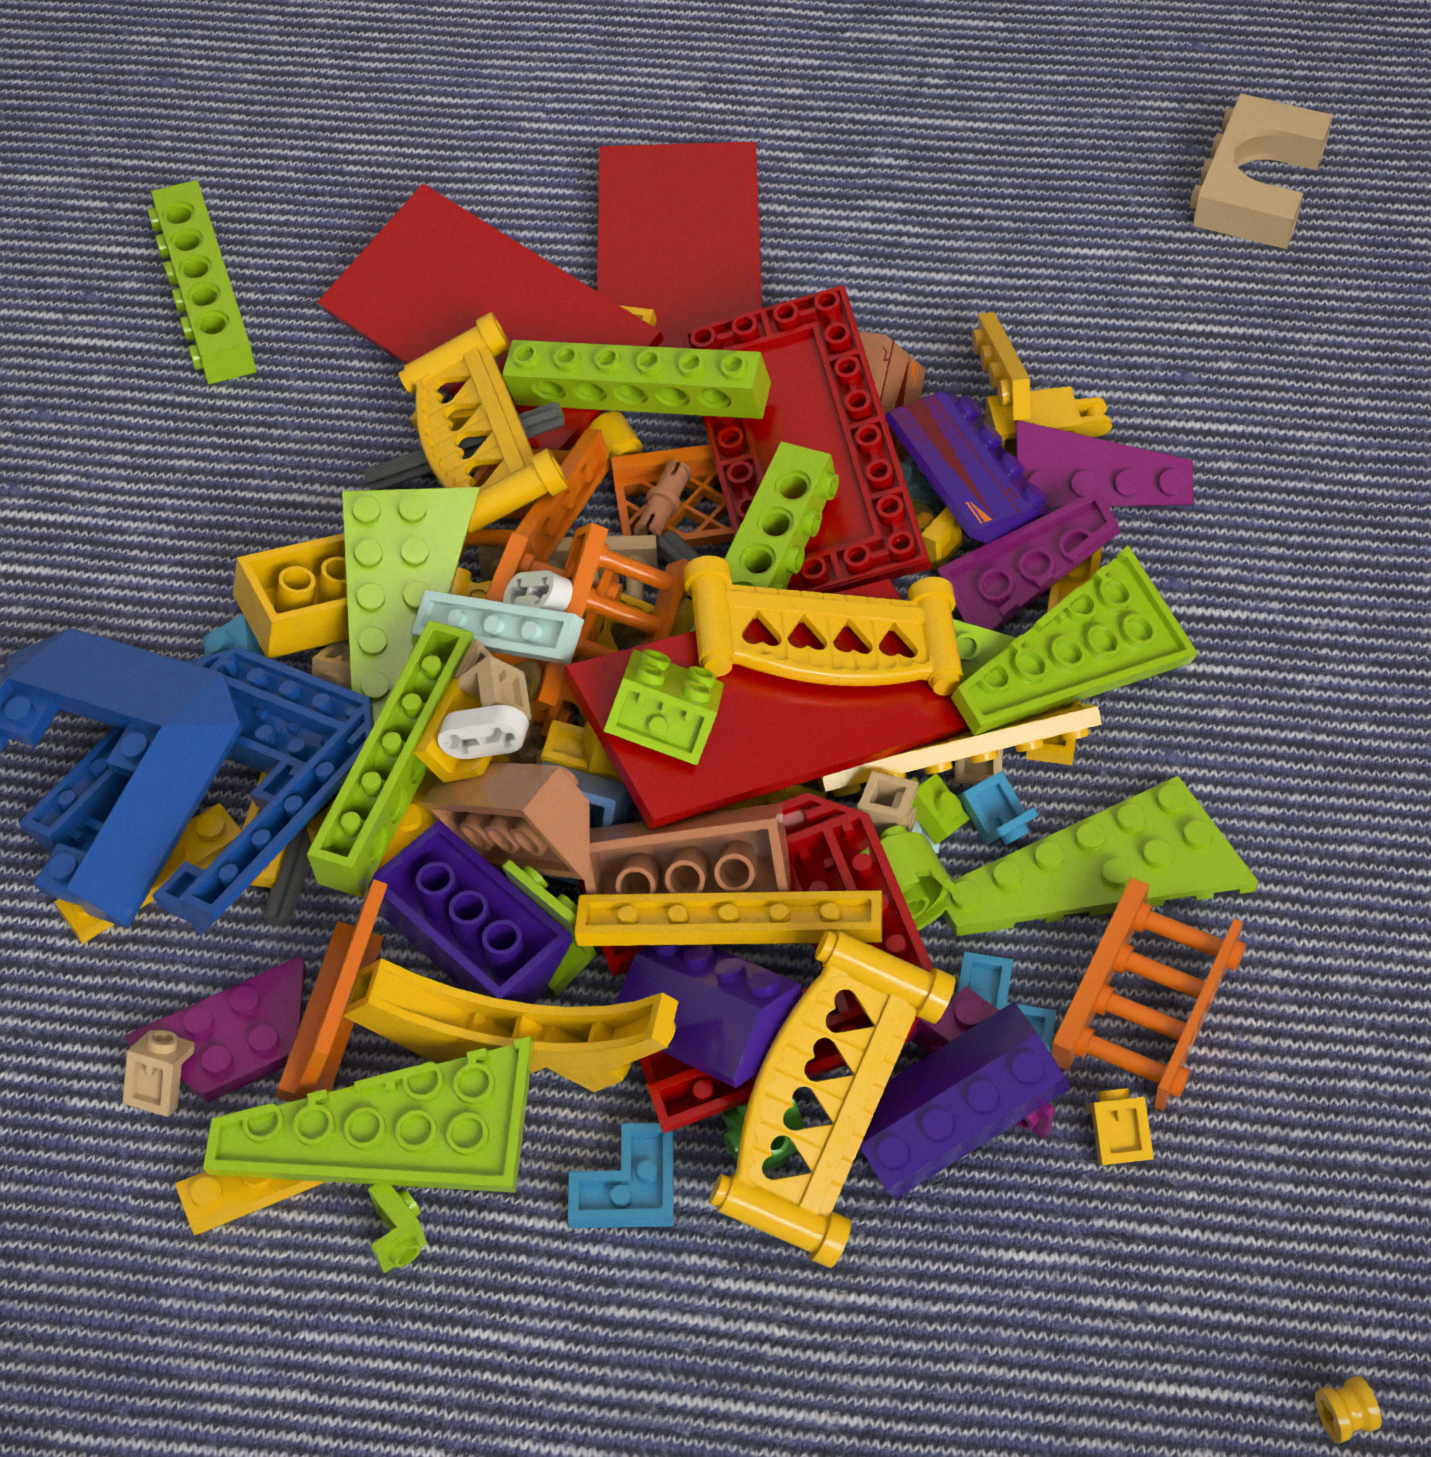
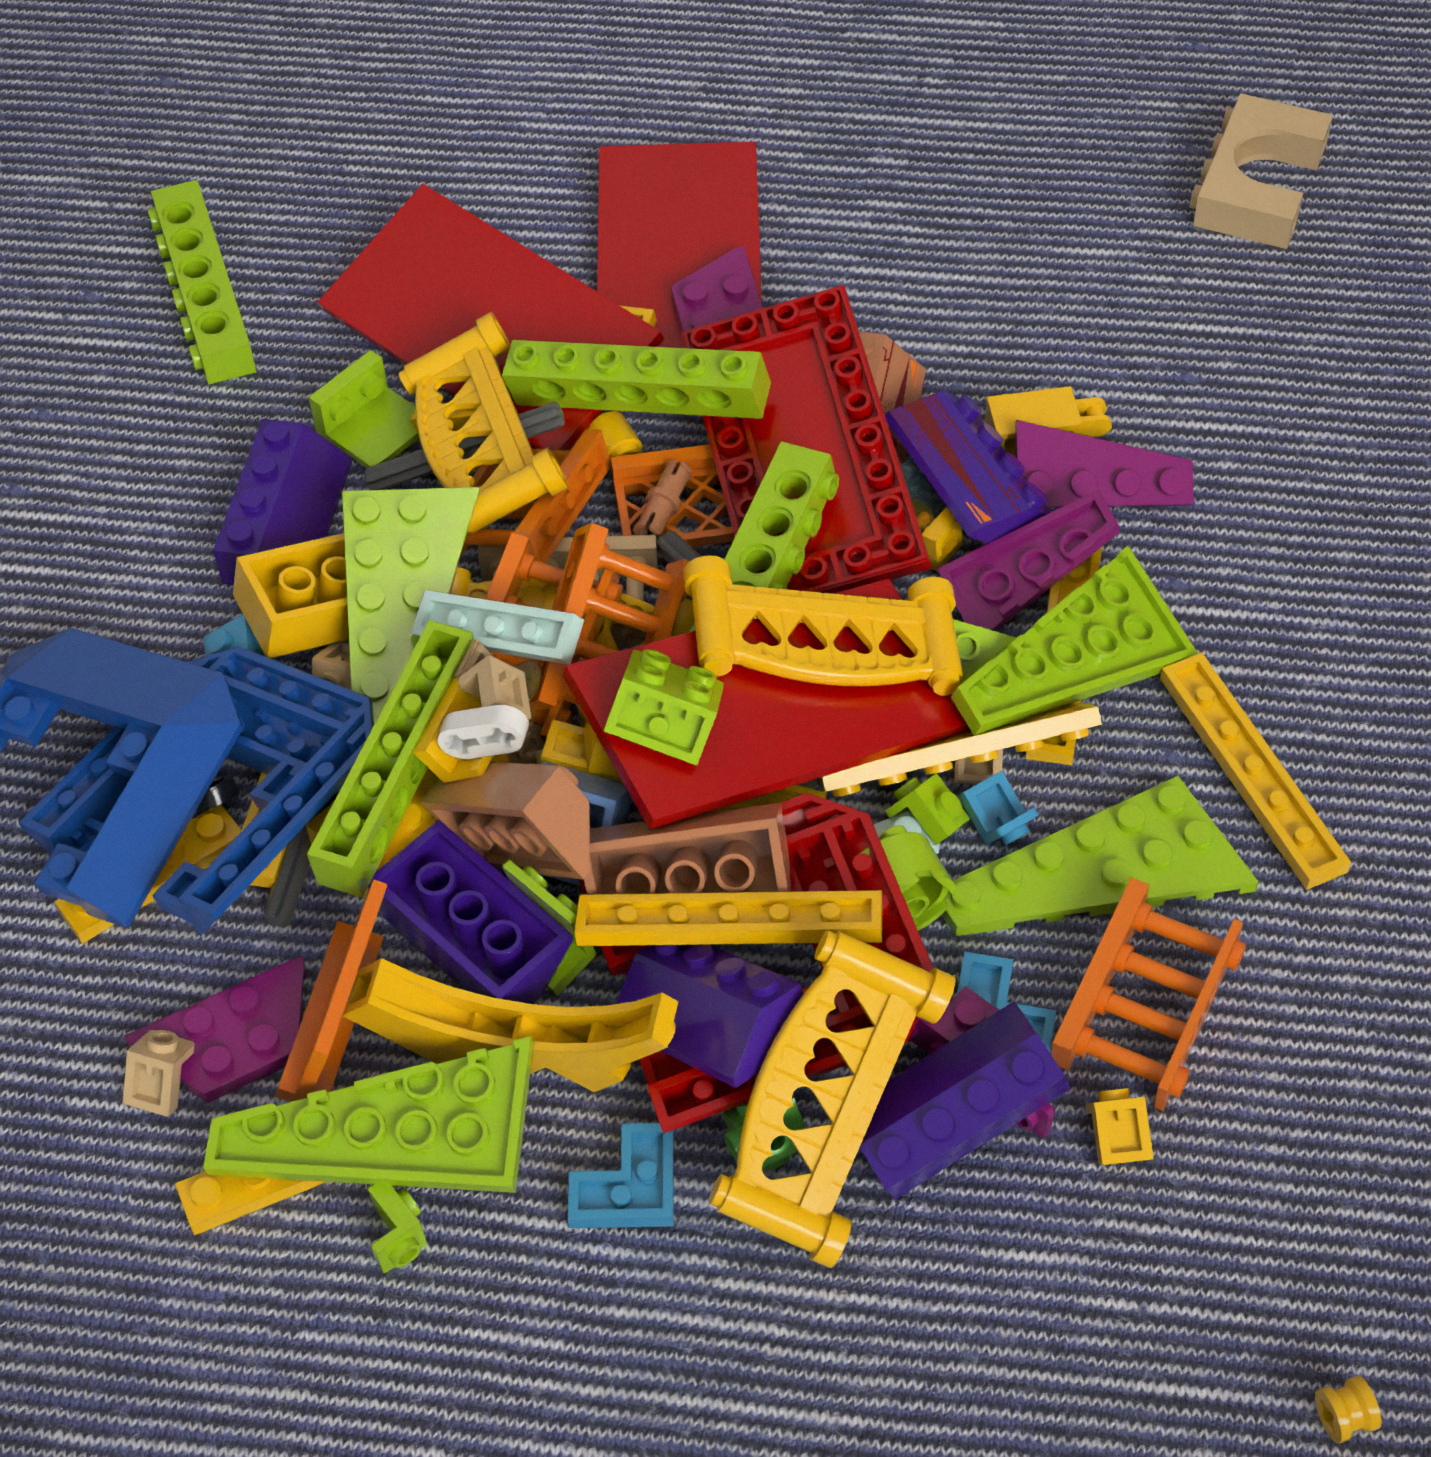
white beam [503,570,573,612] -> none
tan brick [857,771,919,837] -> none
yellow plate [972,312,1031,421] -> none
none -> black tile [196,776,240,813]
none -> dark purple slope [213,419,352,585]
none -> lime bracket [308,350,419,468]
none -> magenta wing [671,246,763,332]
none -> yellow plate [1160,652,1351,890]

